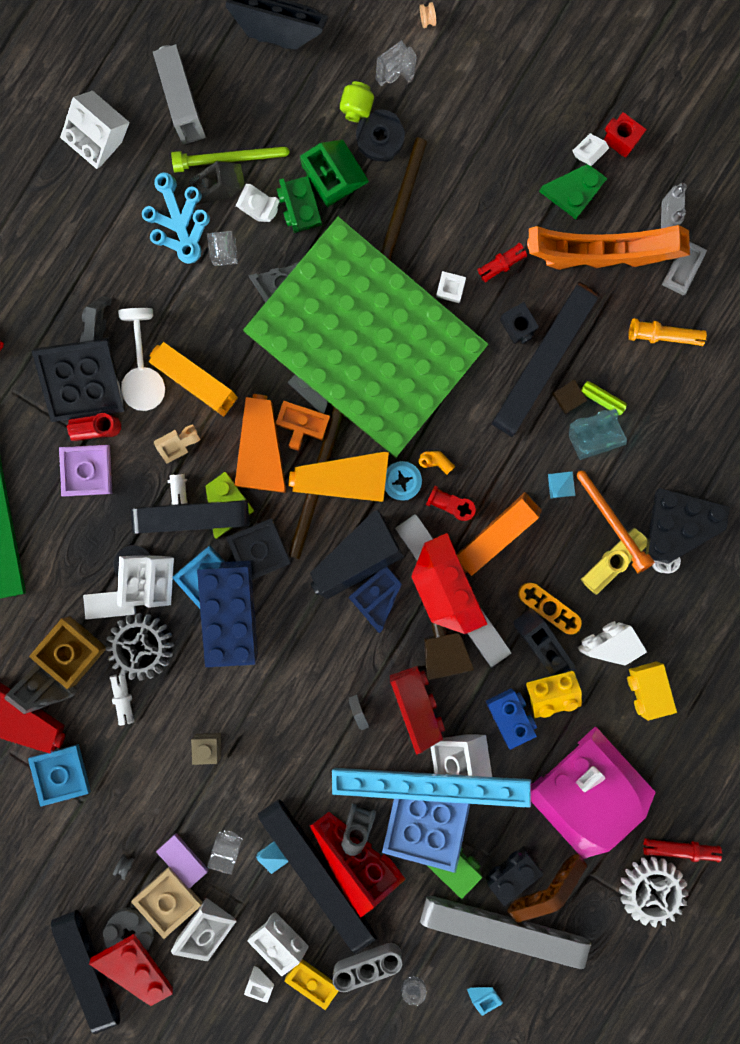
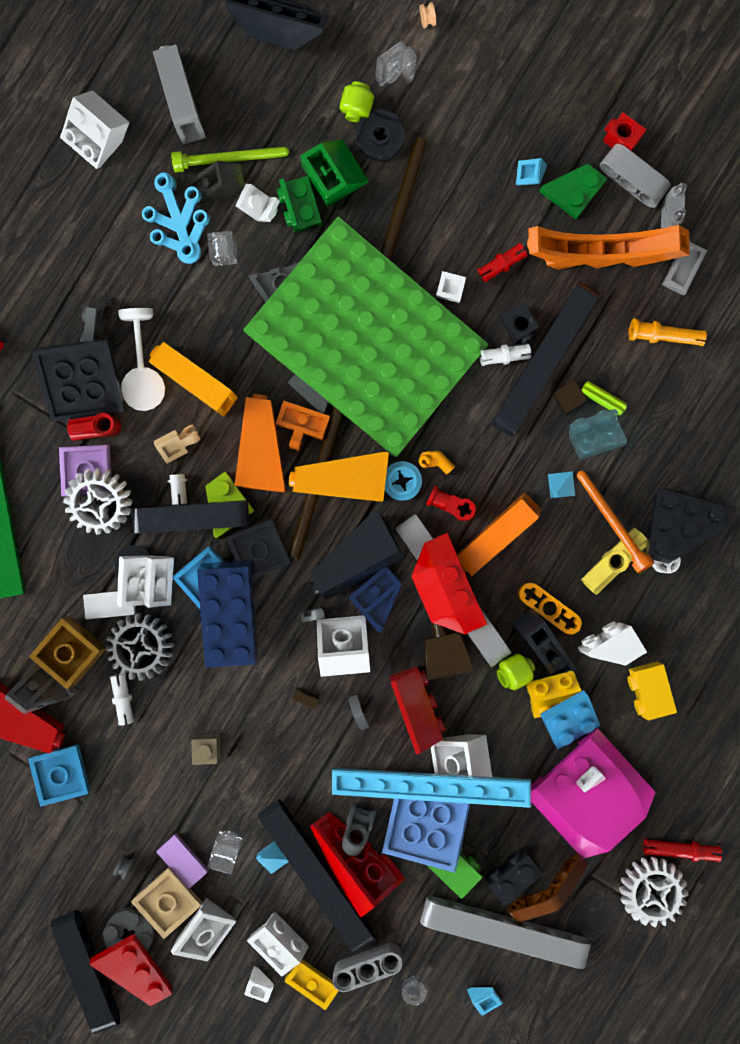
blue brick [485,688,537,750] -> none
white plate [573,133,609,166] -> none
none -> white gear [63,468,133,535]
none -> dark brown tile [292,688,320,709]
none -> dark grey tile [300,607,326,622]
none -> white slope [317,615,370,677]
none -> white pin [480,344,531,366]
none -> lime head [497,653,535,690]
none -> medium azure slope [516,158,547,186]
none -> dark azure plate [540,690,600,749]
none -> light grey beam [600,144,671,208]

